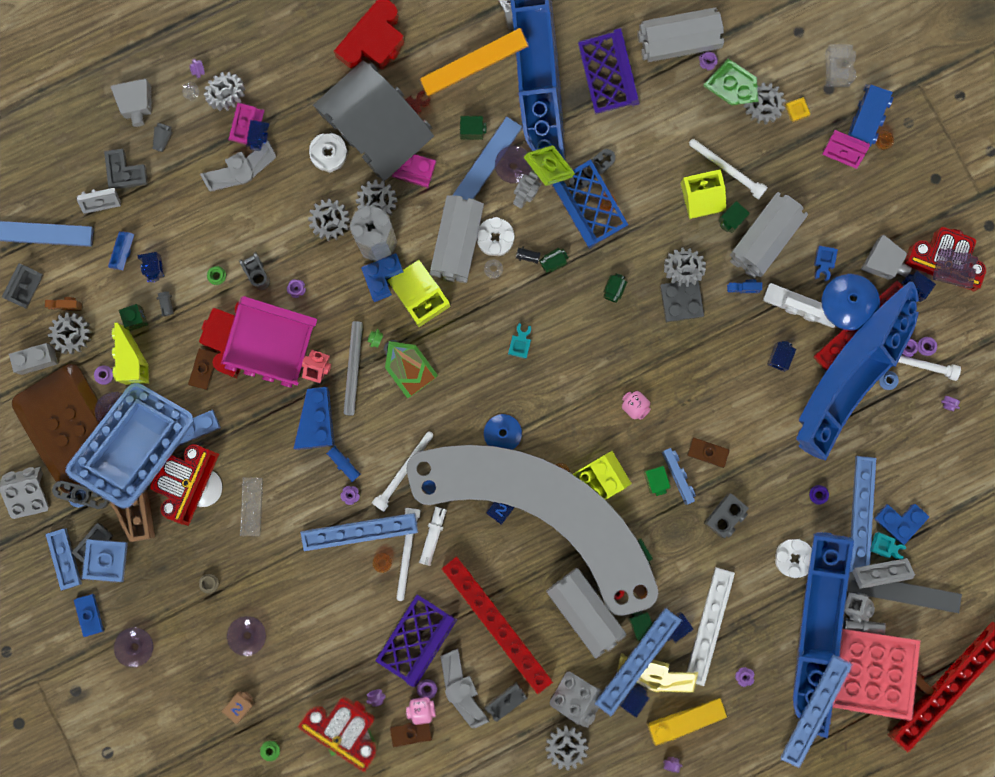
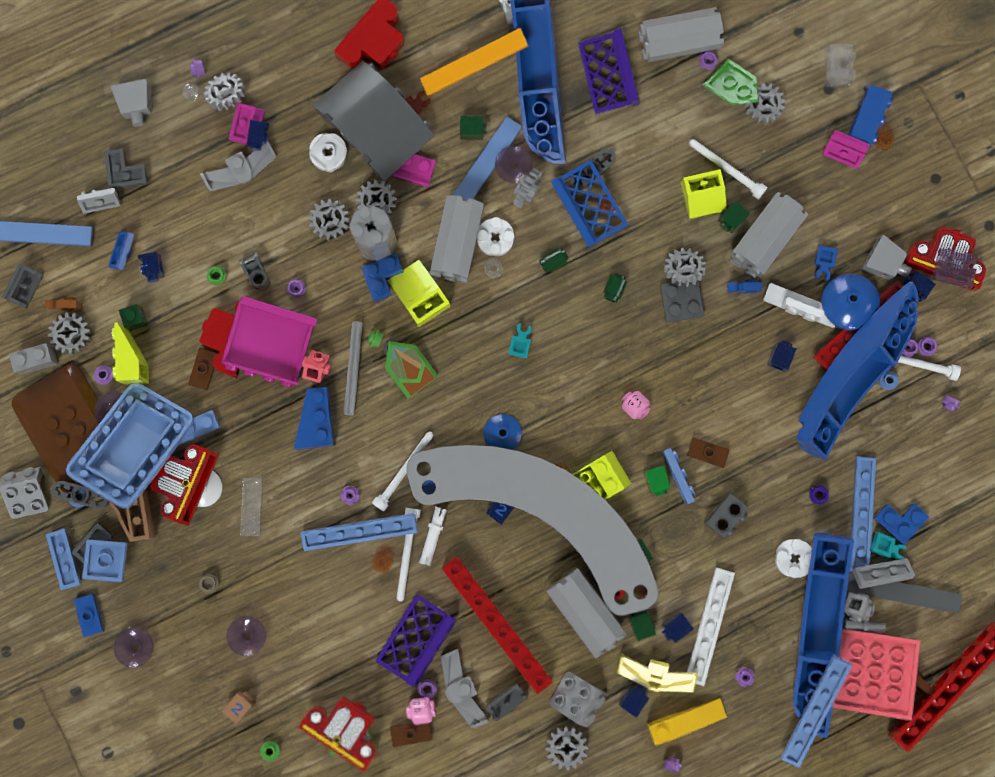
dark grey cone [152,123,173,152] -> none
dark grey pin [157,292,174,316] -> none
blue pin [326,446,361,482] -> none
medium lavender plate [367,689,385,706] -> none
black pin [516,246,540,264] -> none
lime tile [524,145,575,186] -> none
medium blue tile [595,608,682,716] -> none
yellow tile [785,97,810,122] -> none

